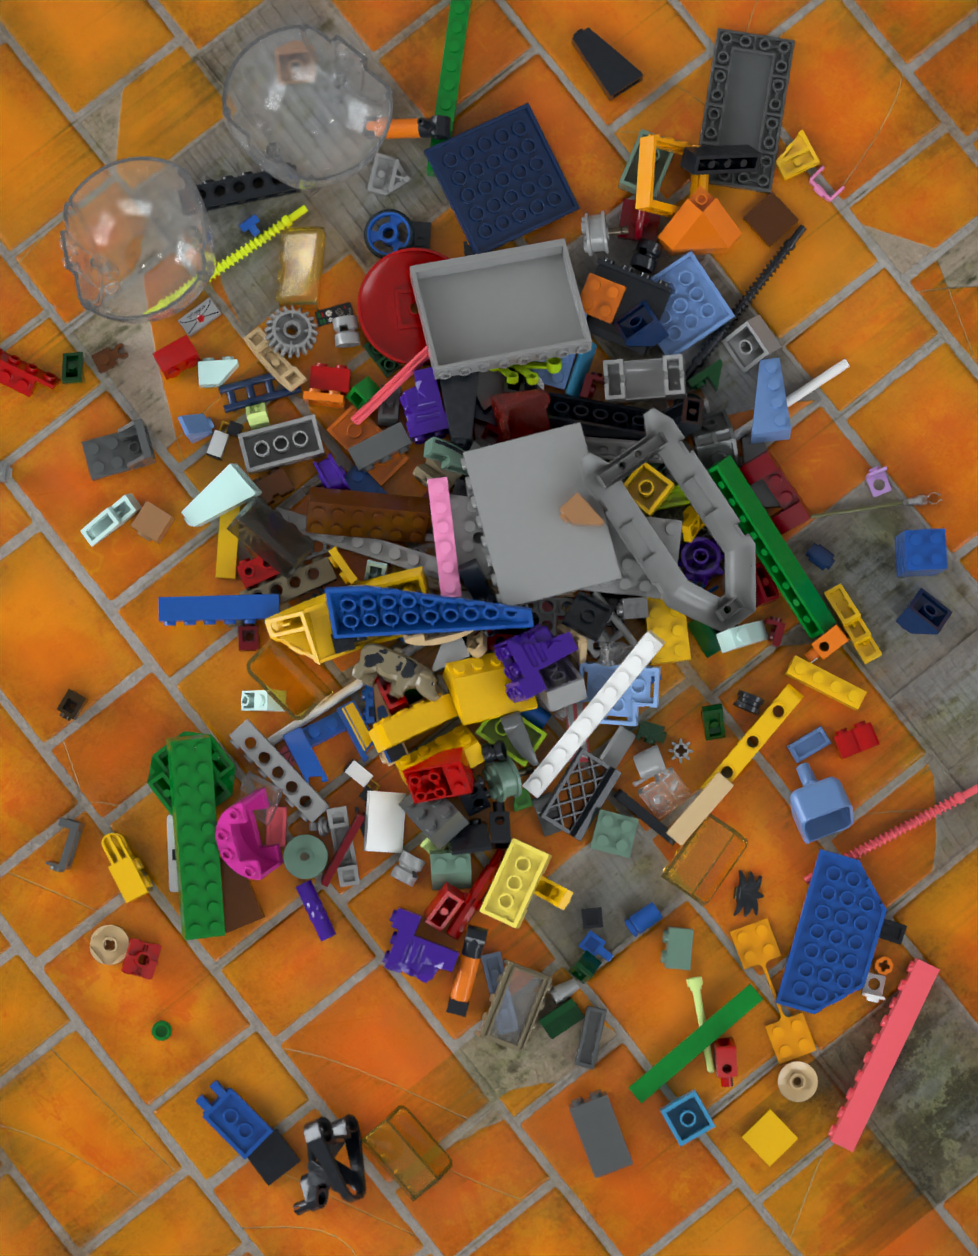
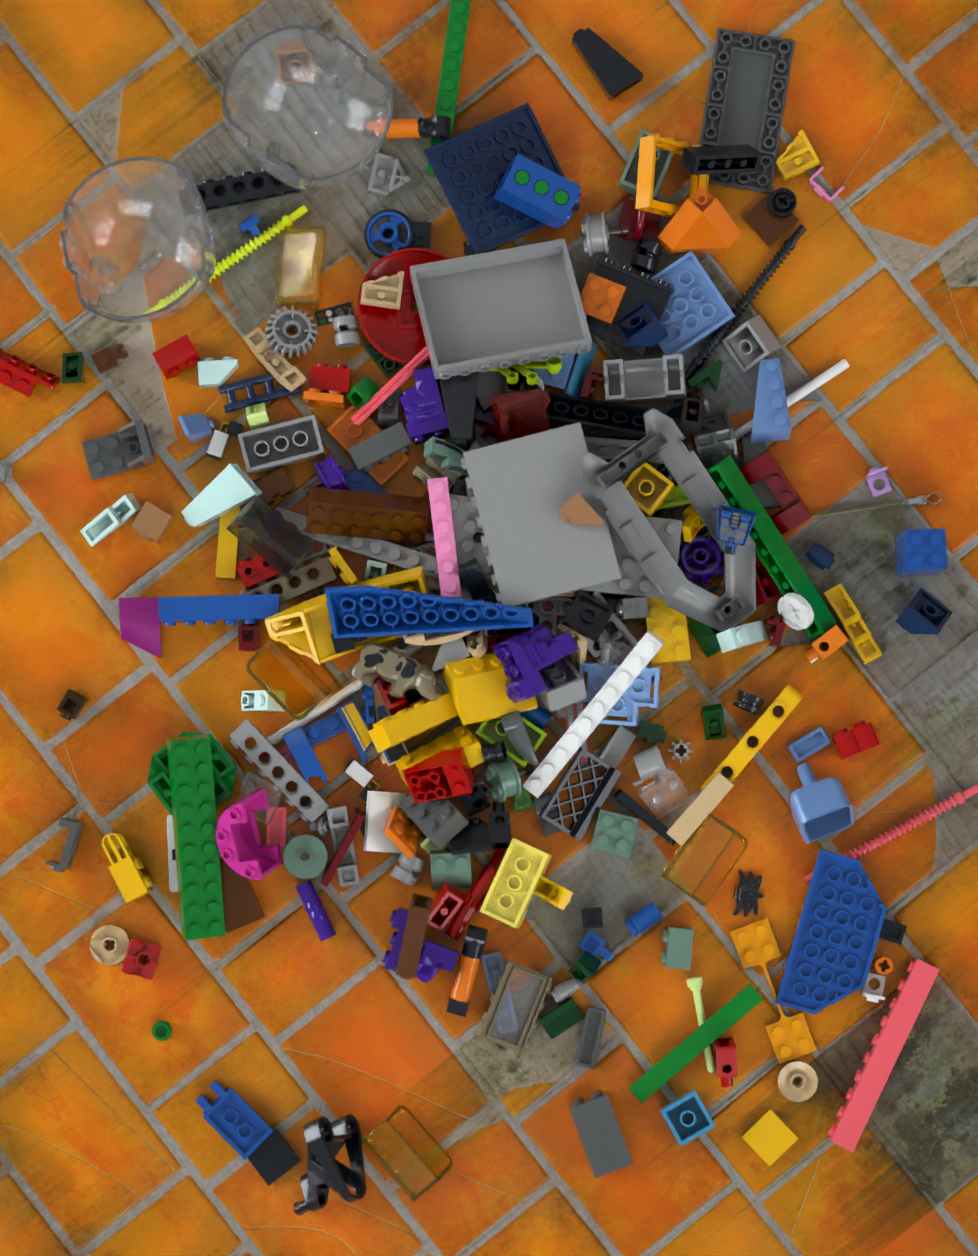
light grey tile [178,297,221,337] -> none
yellow brick [784,655,867,711] -> none
none -> magenta slope [119,597,162,657]
none -> tan wing [360,271,404,310]
none -> orange plate [383,806,423,859]
none -> reddish brown slope [396,894,433,979]
none -> blue brick [493,154,582,230]
none -> torso [717,505,757,555]
none -> black wheel [768,188,797,218]
none -> white tile [777,593,814,630]

